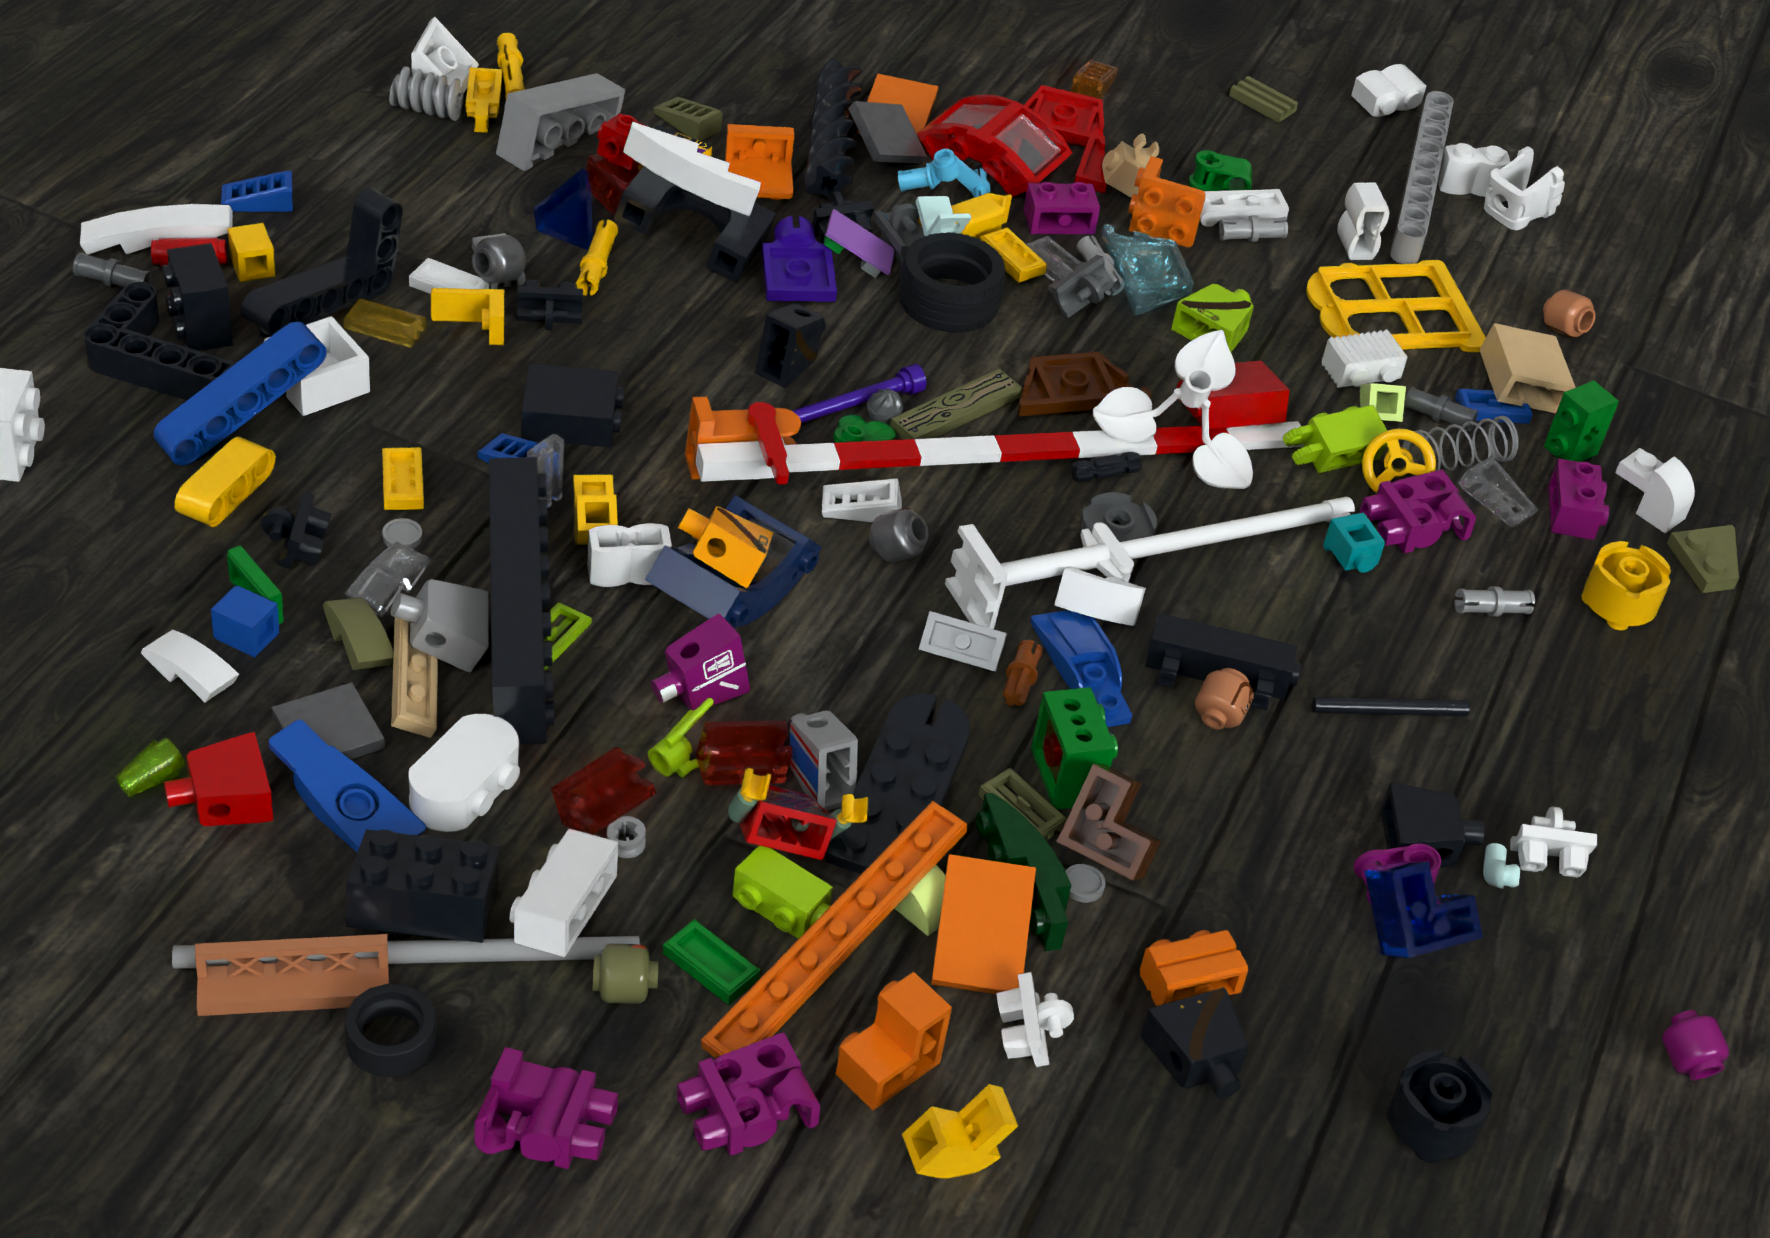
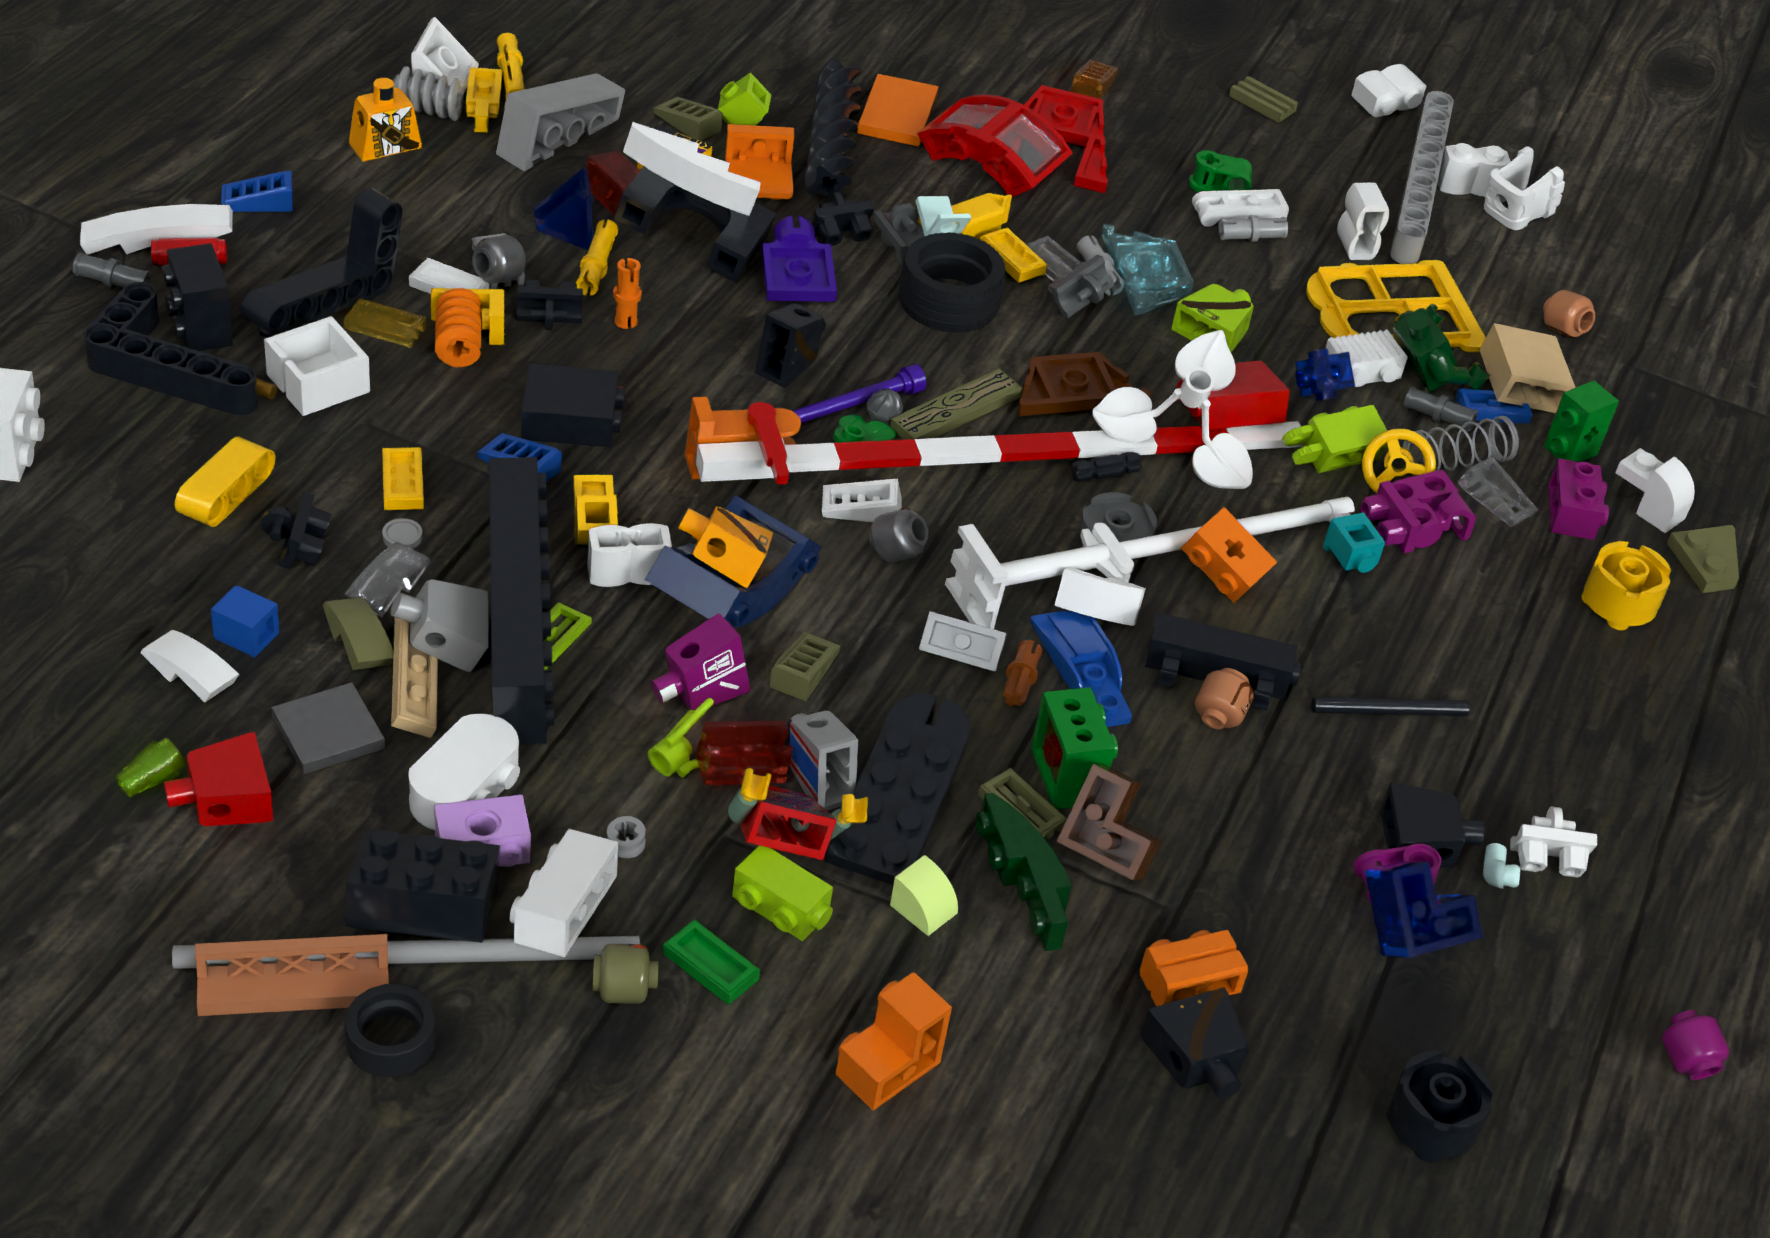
blue beam [153,322,327,466] -> none
yellow brick [227,223,275,282] -> none
green tile [227,545,284,624] -> none
blue piece [268,719,426,852] -> none
magenta hips [474,1047,618,1169] -> none
clear tile [527,434,564,508] -> none
clear red hinge [551,747,656,835] -> none
red brick [596,113,648,171] -> none
magenta hips [676,1032,820,1156] -> none
orange tile [701,801,967,1058] -> none
medium lavender piece [824,209,895,278] -> none
flat silver tile [848,101,927,164] -> none
medium azure pin [898,149,990,198] -> none
yellow brick [902,1084,1018,1179] -> none
orange tile [931,854,1036,995] -> none
white hips [996,972,1074,1067] -> none
magenta brick [1023,182,1100,234] -> none
light grey piece [1065,864,1106,903] -> none
tan brick [1102,134,1160,198] -> none
orange bracket [1128,156,1206,248] -> none
yellowish green brick [1360,383,1406,422] -> none
light grey pin [1454,586,1535,617] -> none
none -> torso [349,78,422,162]
none -> lavender brick [434,794,531,867]
none -> orange piece [435,288,481,367]
none -> orange pin [613,258,642,329]
none -> lime brick [718,73,771,126]
none -> olive slope [769,632,841,702]
none -> orange brick [1181,507,1277,603]
none -> clear blue brick [1295,348,1355,401]
none -> dark green torso [1393,304,1491,393]

